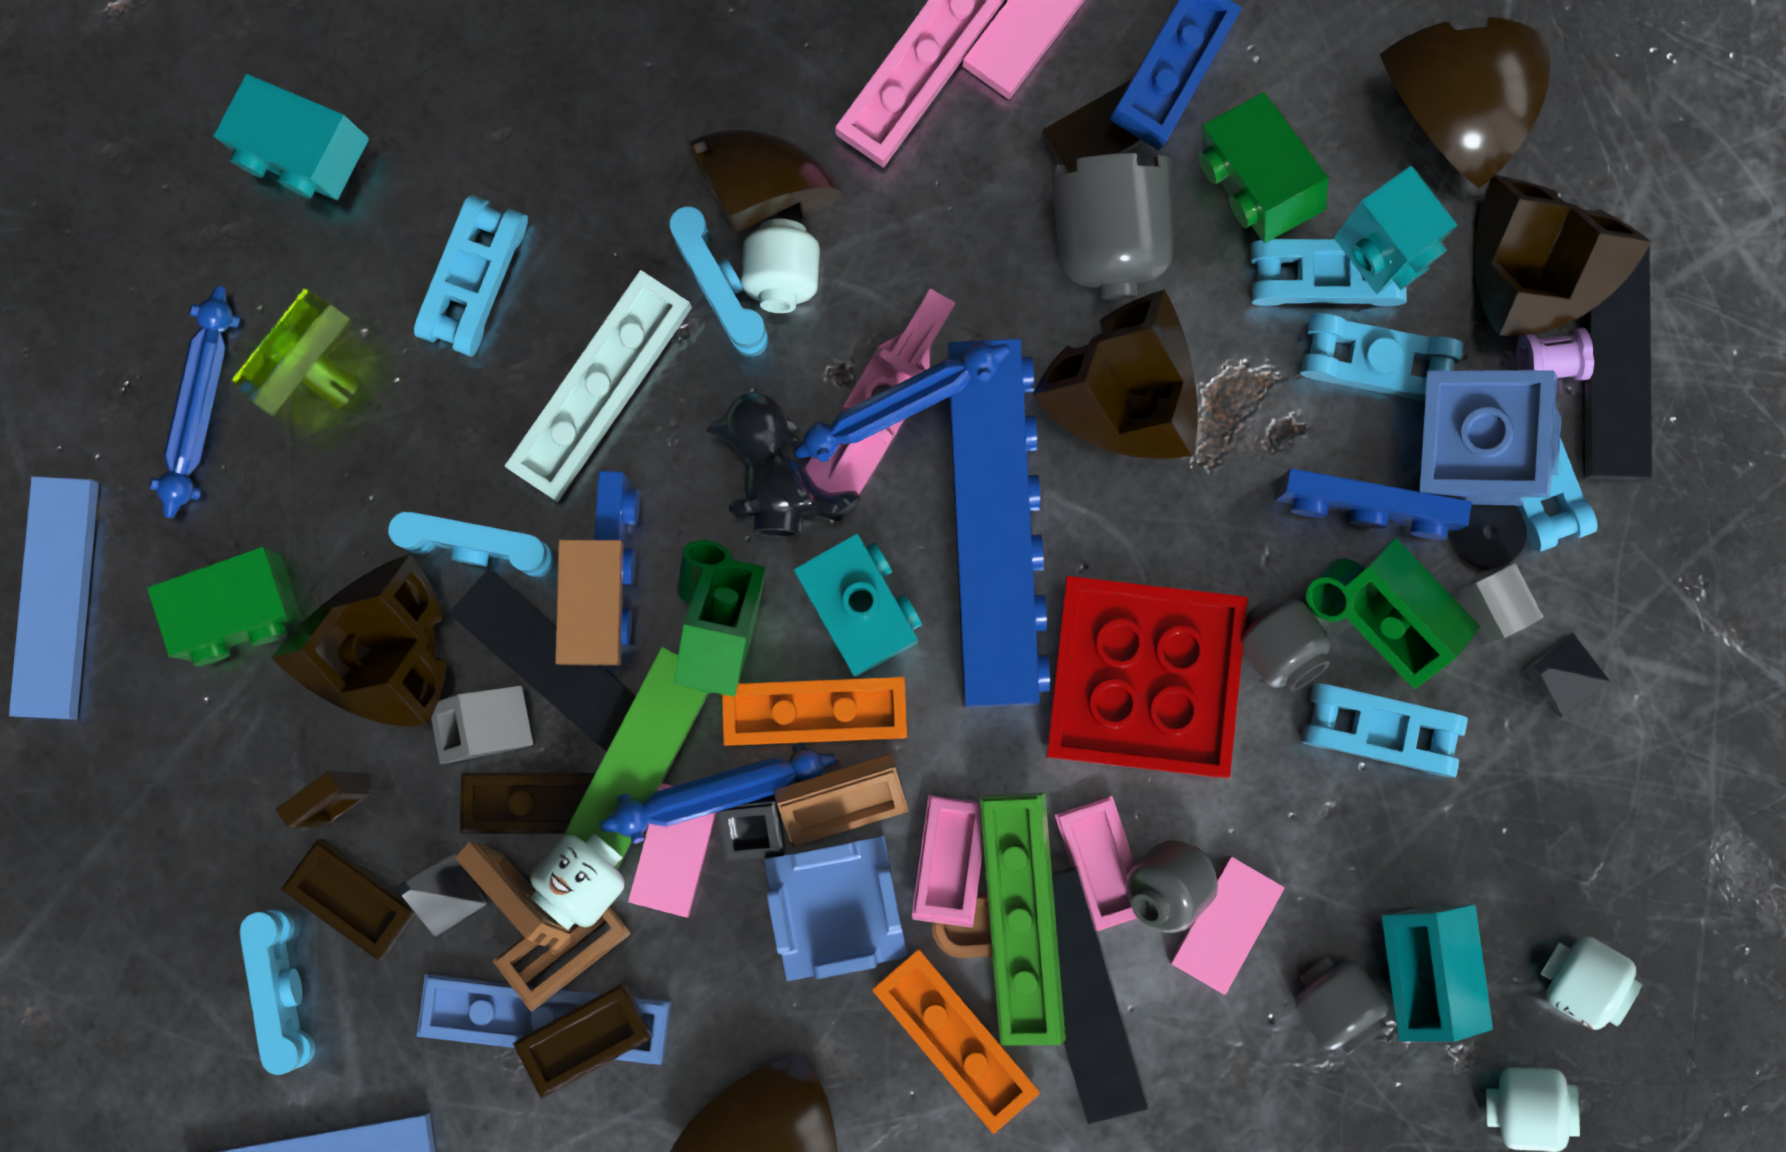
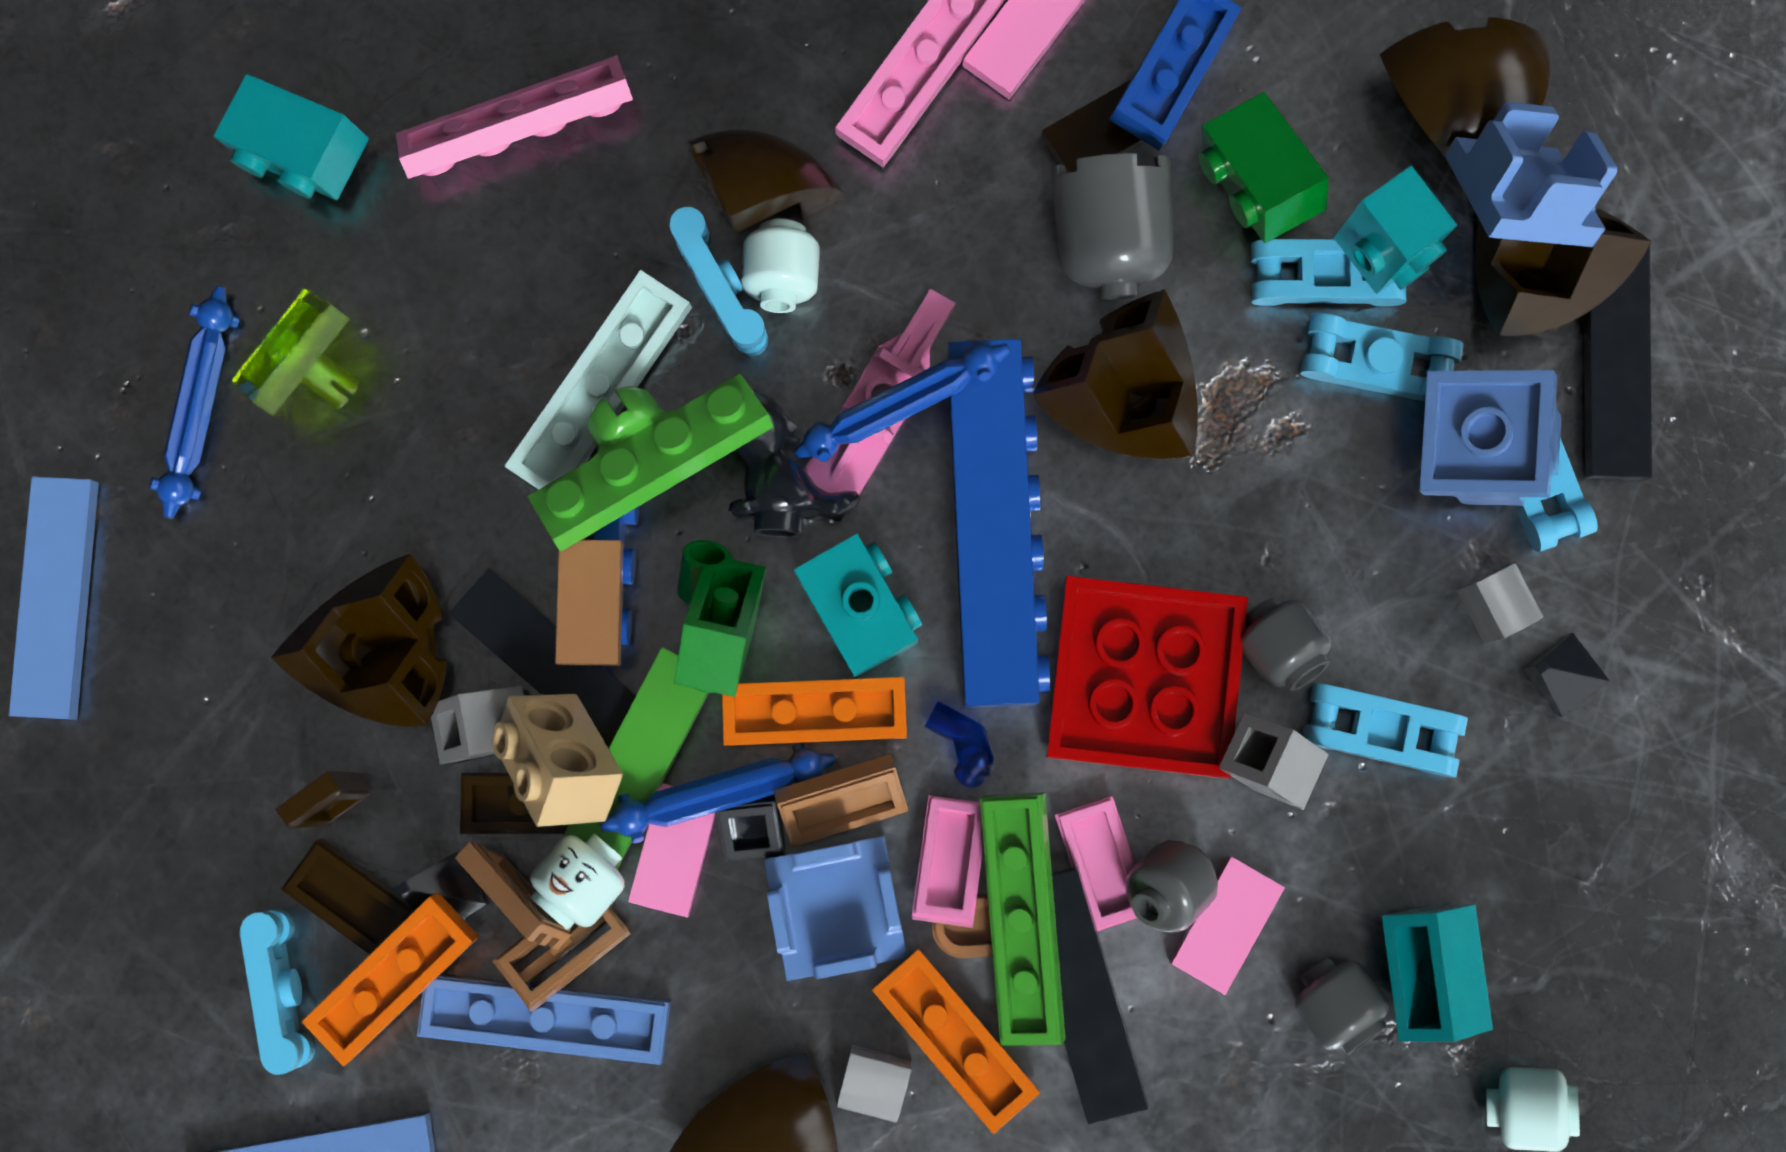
green brick [147,547,303,666] -> none
medium azure plate [388,512,554,577] -> none
medium azure plate [414,195,528,357] -> none
dark brown tile [512,981,654,1099] -> none
blue plate [1276,468,1472,540] -> none
green hinge [1306,537,1481,690] -> none
black wheel [1452,505,1527,568] -> none
lavender bush [1516,328,1594,381] -> none
light aqua head [1541,936,1643,1030] -> none
none -> orange plate [301,892,480,1067]
none -> bright pink plate [396,55,633,179]
none -> tan brick [492,694,623,827]
none -> bright green plate [527,373,774,552]
none -> light grey brick [837,1044,912,1123]
none -> clear blue arm [924,701,995,788]
none -> light grey brick [1219,712,1329,810]
none -> medium blue panel [1445,102,1617,247]

